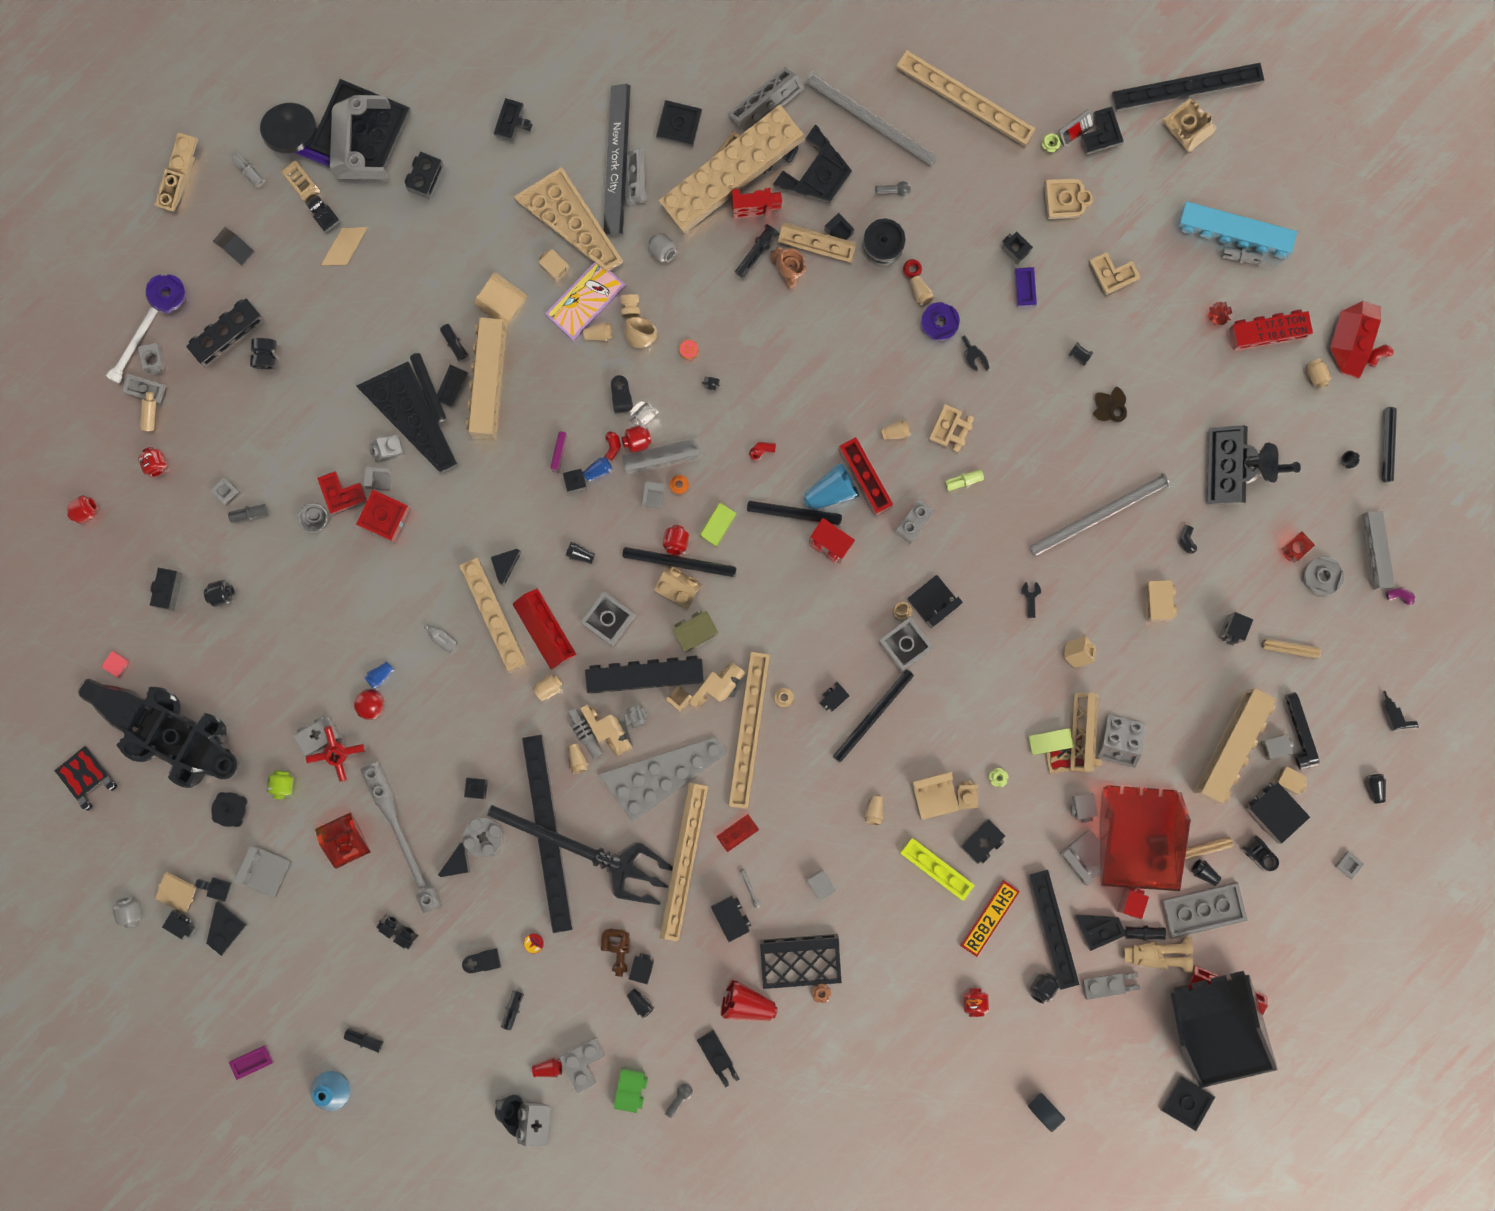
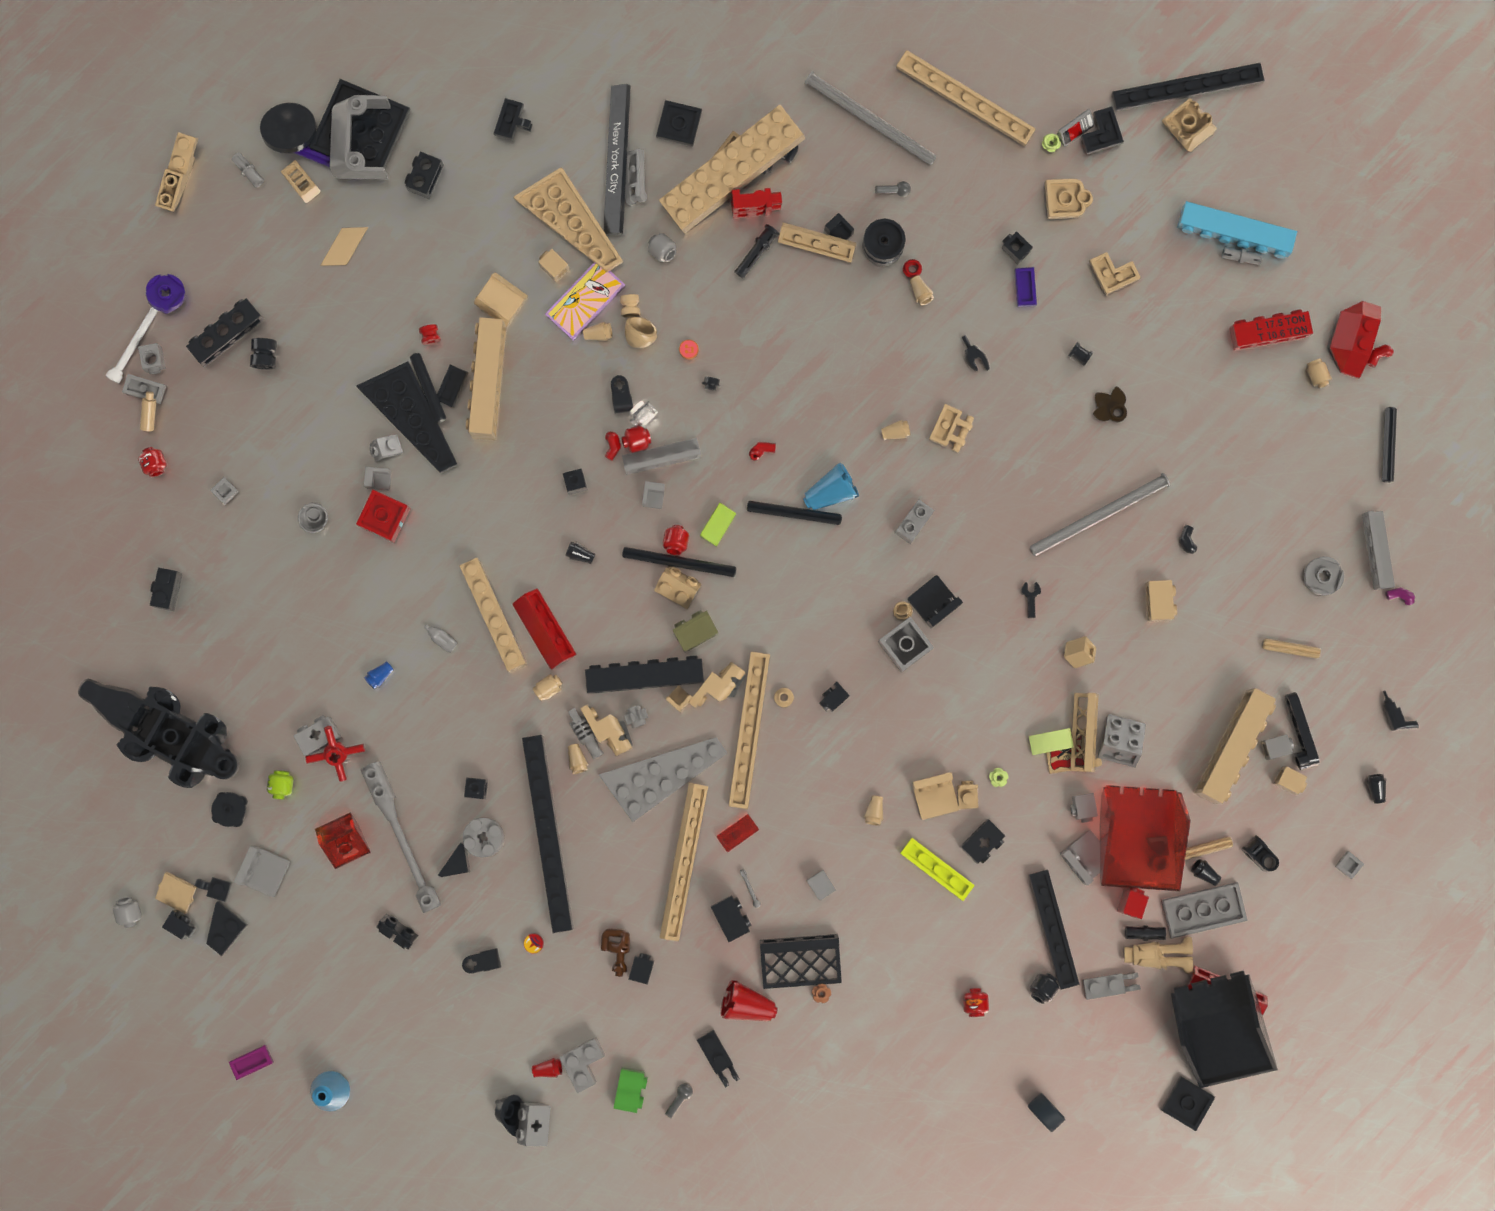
flag [54,746,118,811] -> none
red head [67,495,97,524] -> none
coral tile [101,651,129,678] -> none
black head [204,580,235,607] -> none
black slope [213,227,255,266] -> none
dark grey axle [228,504,268,523] -> none
black plate [306,196,341,233] -> none
red plate [317,471,367,515] -> none
black axle [344,1028,384,1053] -> none
red hair [354,689,385,720] -> none
black axle [440,324,469,361] -> none
black piece [487,805,673,905] -> none
black slope [491,549,522,587] -> none
black axle [501,990,524,1030] -> none
magenta tile [550,431,568,473] -> none
light grey brick [580,591,636,647] -> none
blue cone [583,456,613,481] -> none
black cone [626,989,655,1019] -> none
orange plate [669,475,689,494] -> none
light grey fence [728,67,804,133] -> none
nougat hair [770,247,807,289] -> none
black wing [773,124,852,203] -> none
red brick [809,518,855,563] -> none
black axle [833,670,914,762] -> none
red brick [838,437,894,517] -> none
dark purple plate [921,302,960,341] -> none
yellowish green axle [945,469,984,491] -> none
tile [960,880,1020,957] -> none
black wing [1075,915,1126,951] -> none
black plate [1207,425,1301,505] -> none
clear red gear [1208,302,1232,325] -> none
black brick [1219,612,1254,646] -> none
black brick [1245,782,1310,844] -> none
clear red brick [1281,531,1315,563] -> none
black plate [1341,450,1360,469] -> none
none -> red wheel [419,324,441,345]

